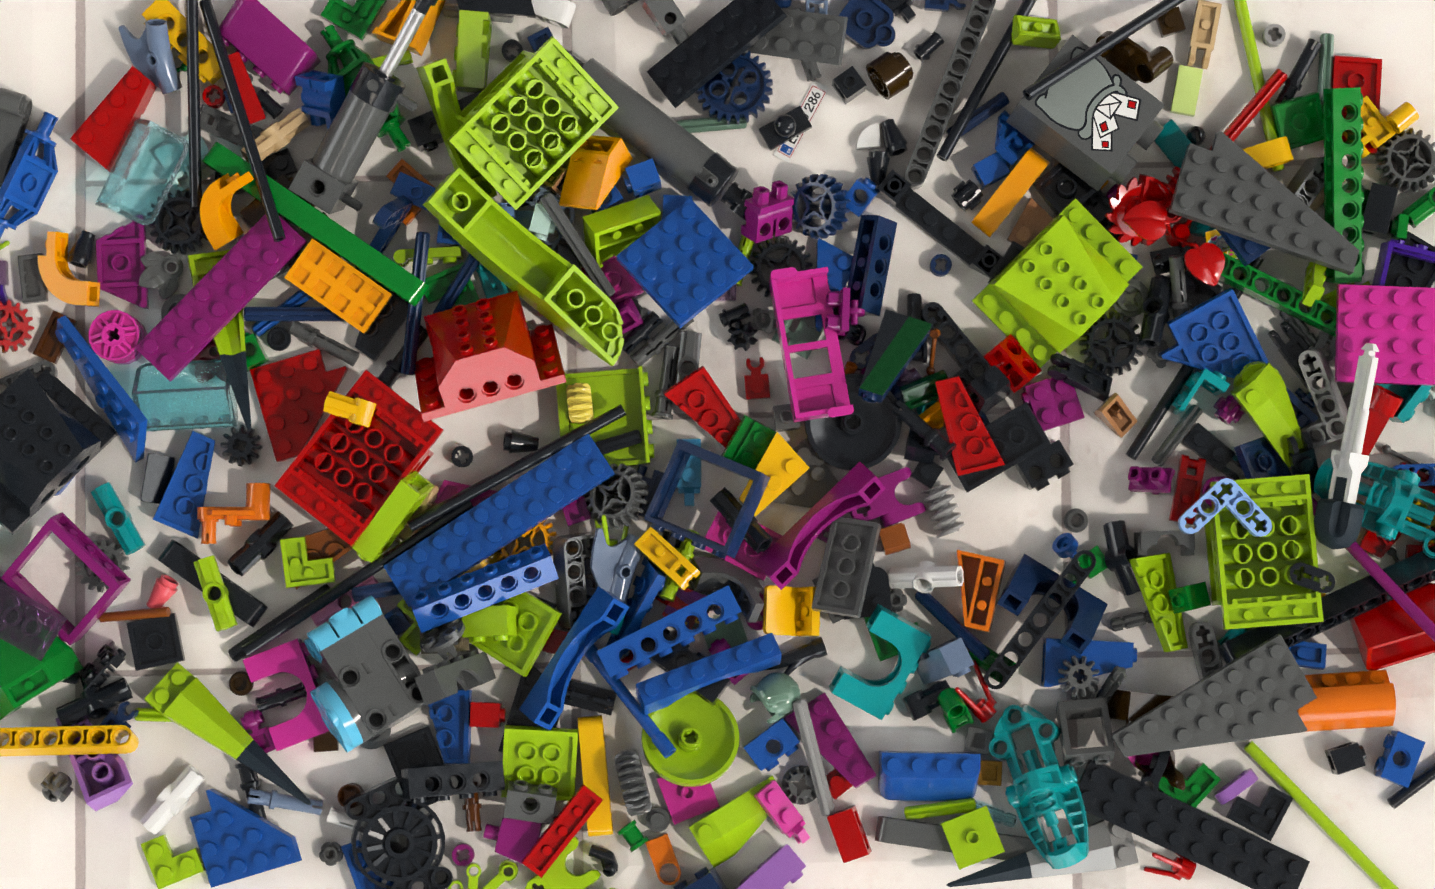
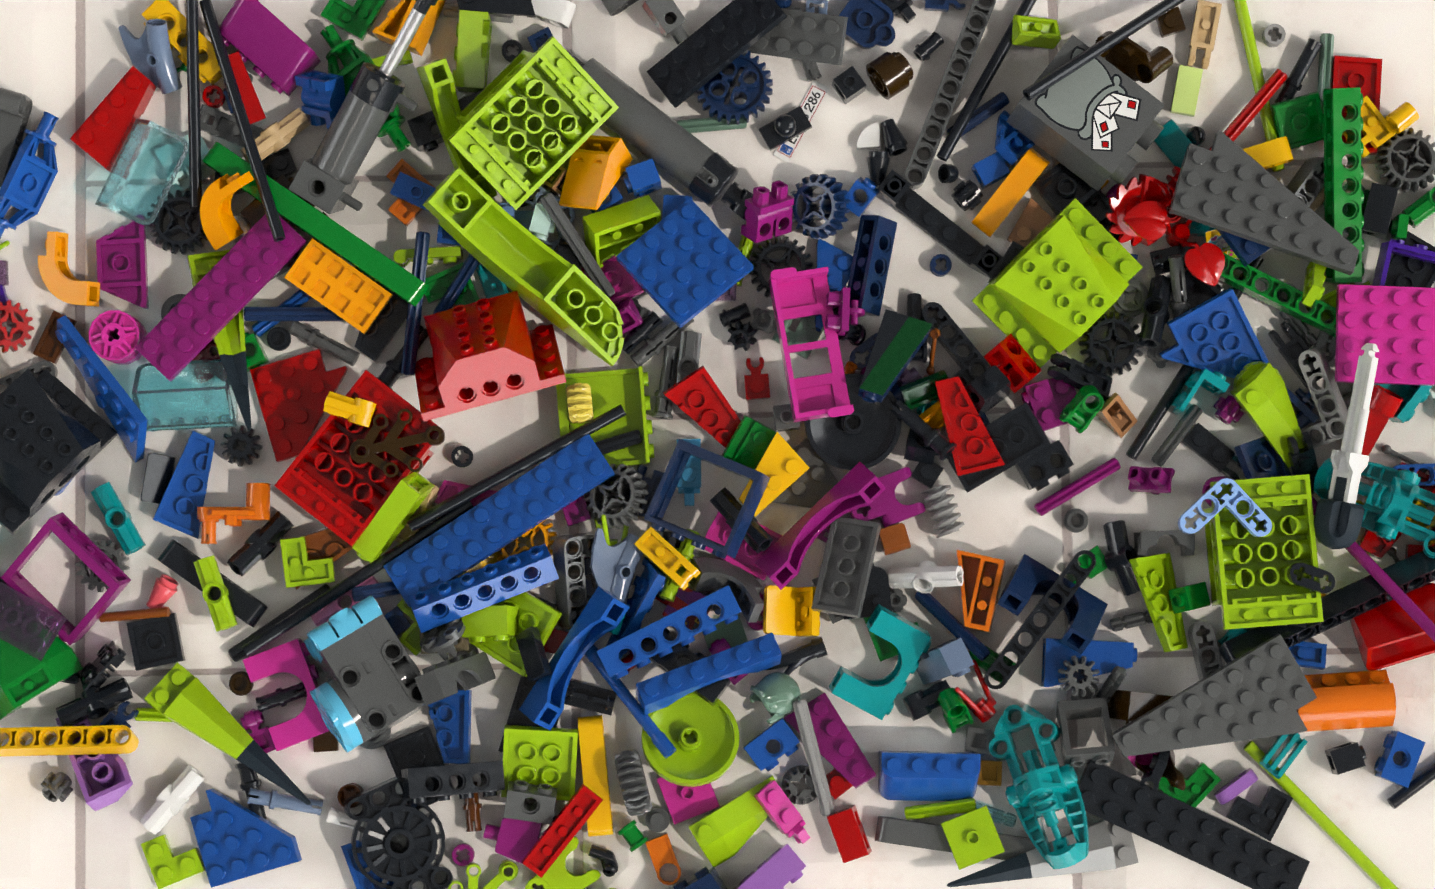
dark grey plate [18,253,48,304] -> none
black cone [68,231,95,268] -> none
dark grey plate [139,252,183,300] -> none
black pin [257,89,284,119] -> none
dark grey plate [319,842,343,866] -> none
dark blue beam [370,195,413,254] -> none
red brick [470,702,506,728] -> none
black cone [503,430,539,453] -> none
blue tile [1052,533,1078,558] -> none
red plant [1144,853,1196,881] -> none
red plate [1169,454,1206,525] -> none
none -> dark brown plant [349,409,445,478]
none -> black slope [515,626,552,682]
none -> black hinge [938,164,959,183]
none -> magenta axle [1034,458,1121,516]
none -> green piece [1059,385,1104,434]
none -> teal tile [1259,733,1307,779]

